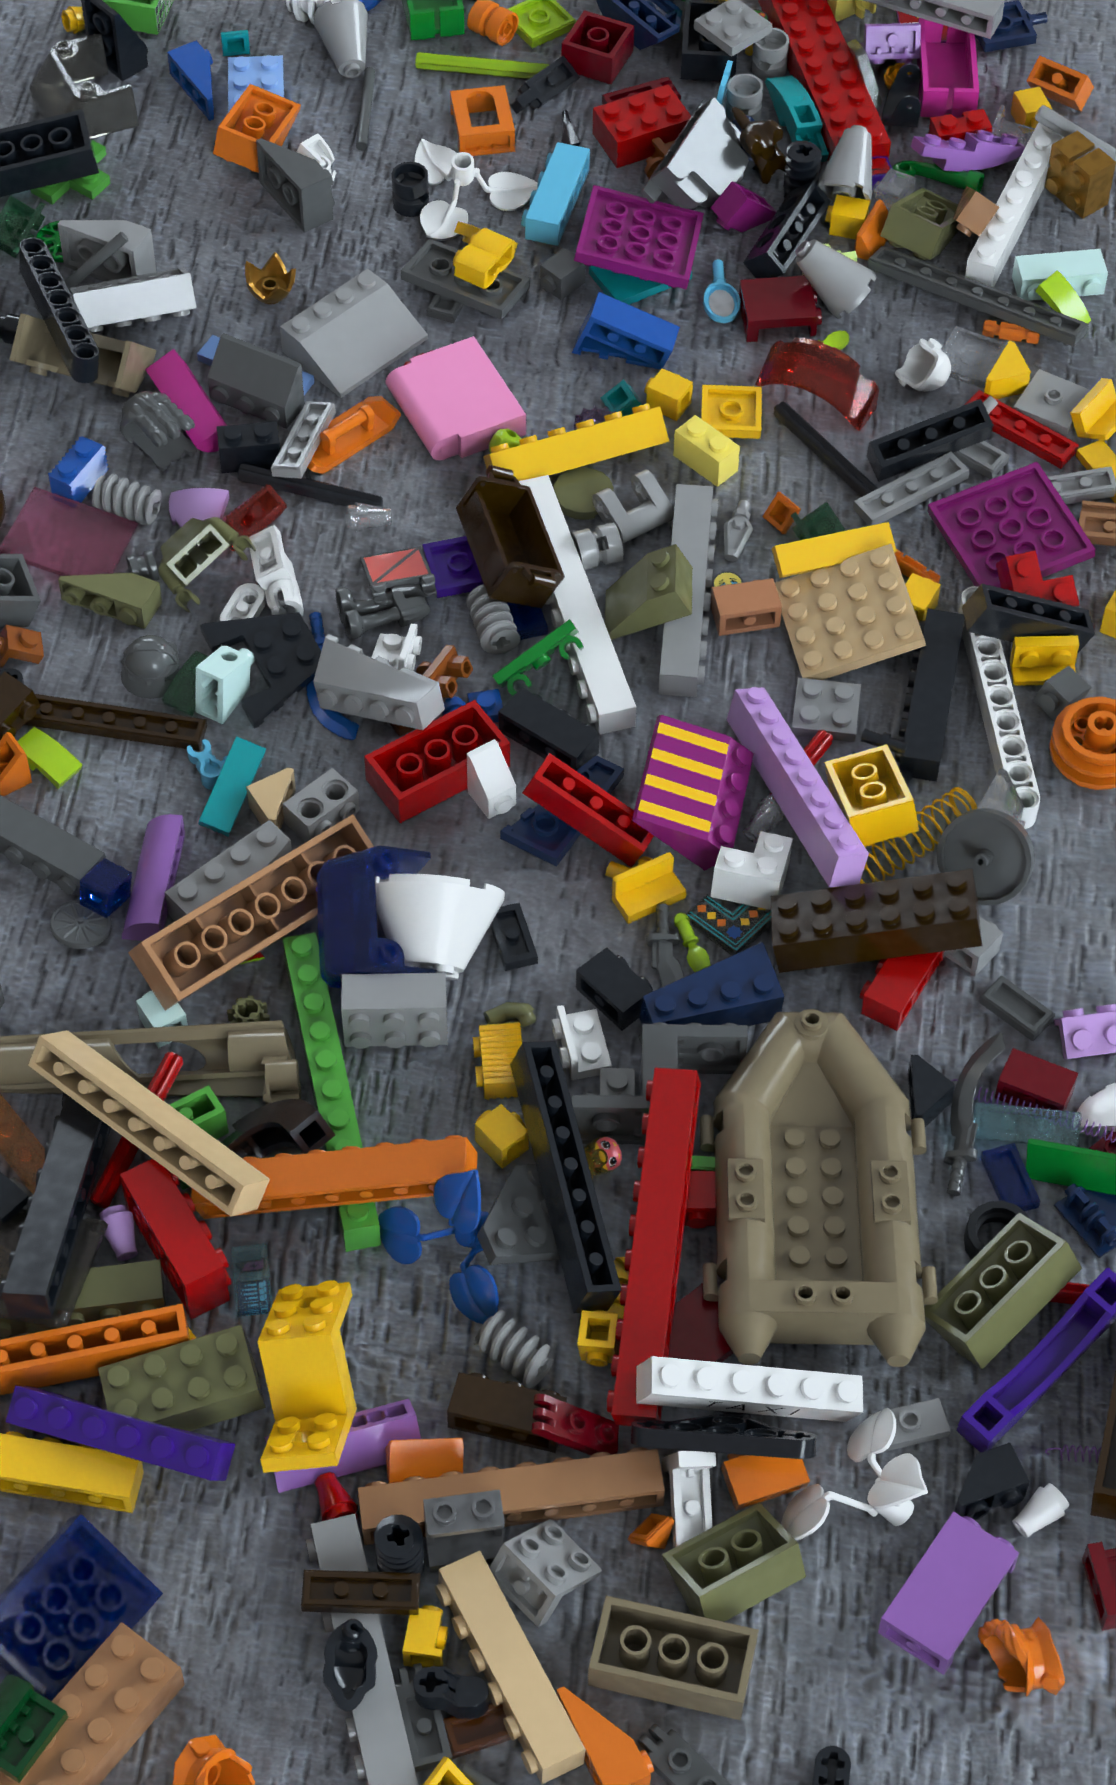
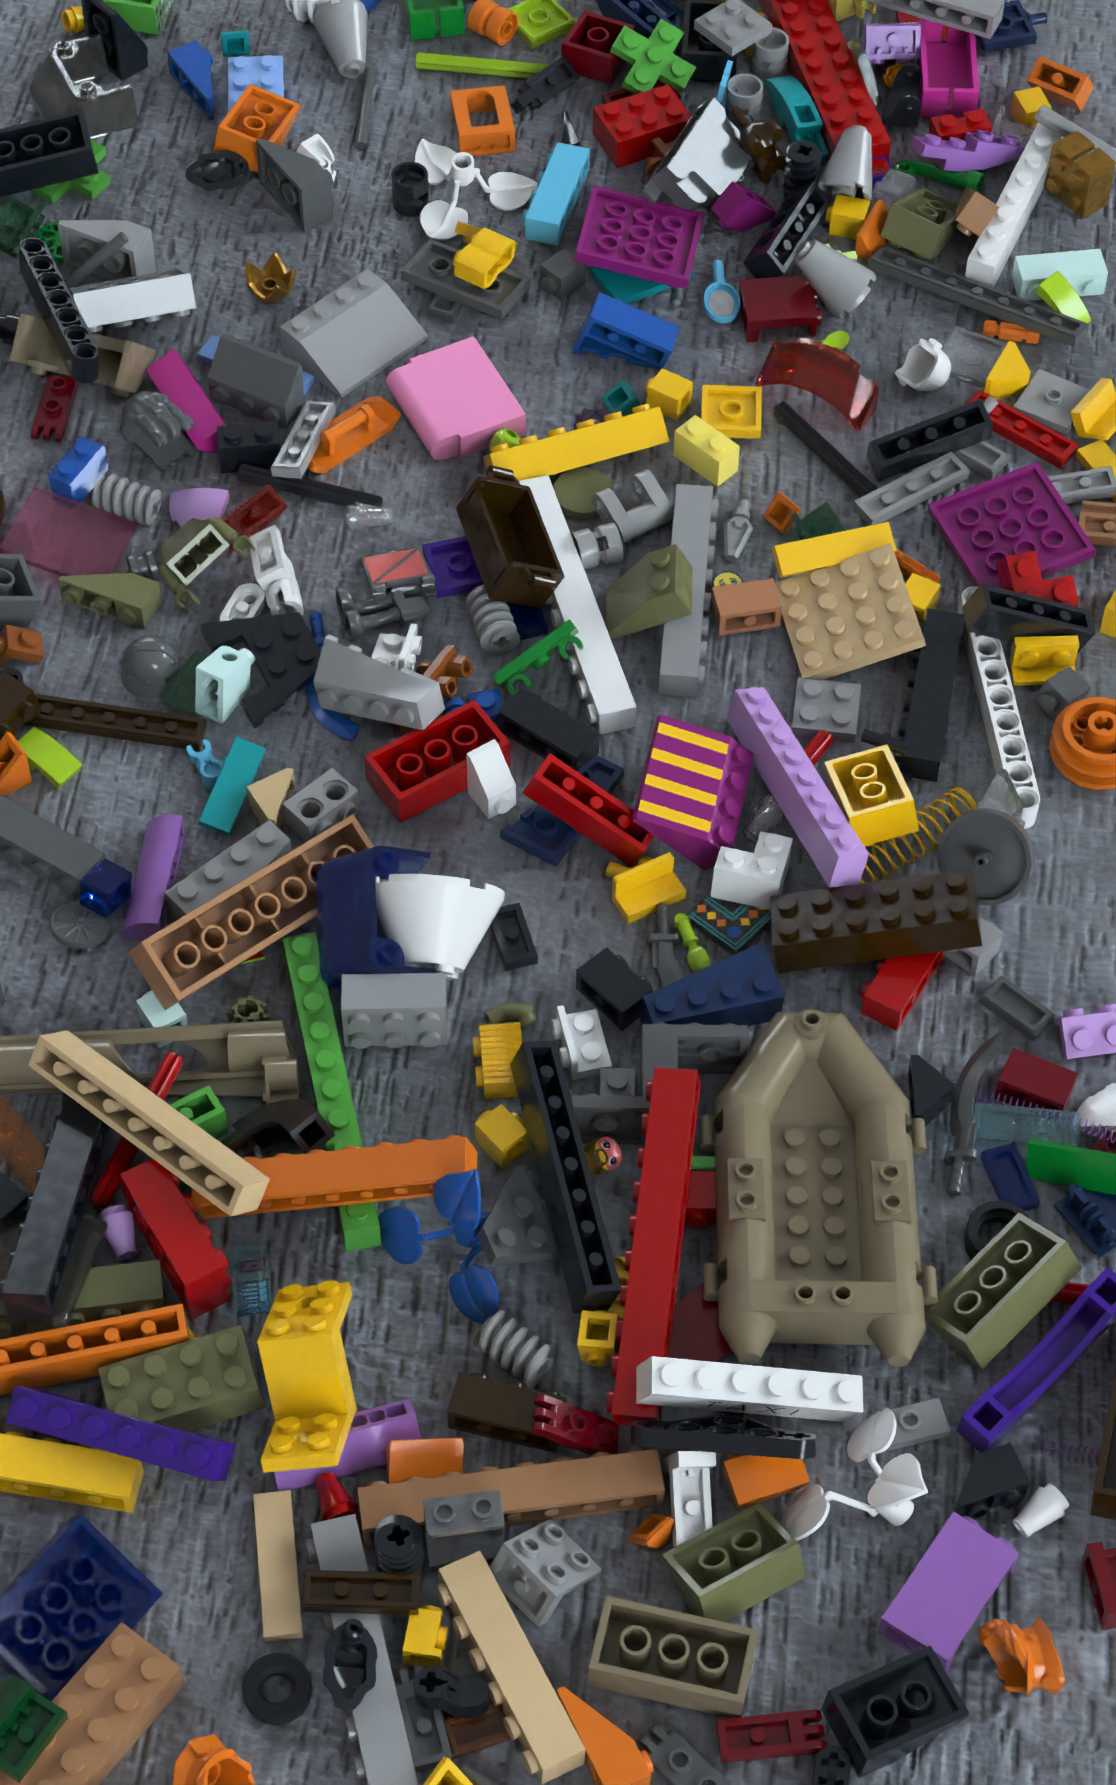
none -> dark red hinge [31,375,78,442]
none -> black arm [185,151,249,191]
none -> black tyre [242,1653,313,1726]
none -> tan tile [253,1490,303,1642]
none -> bright green plate [610,19,696,94]
none -> dark red hinge [715,1709,827,1763]
none -> black slope [821,1645,970,1778]

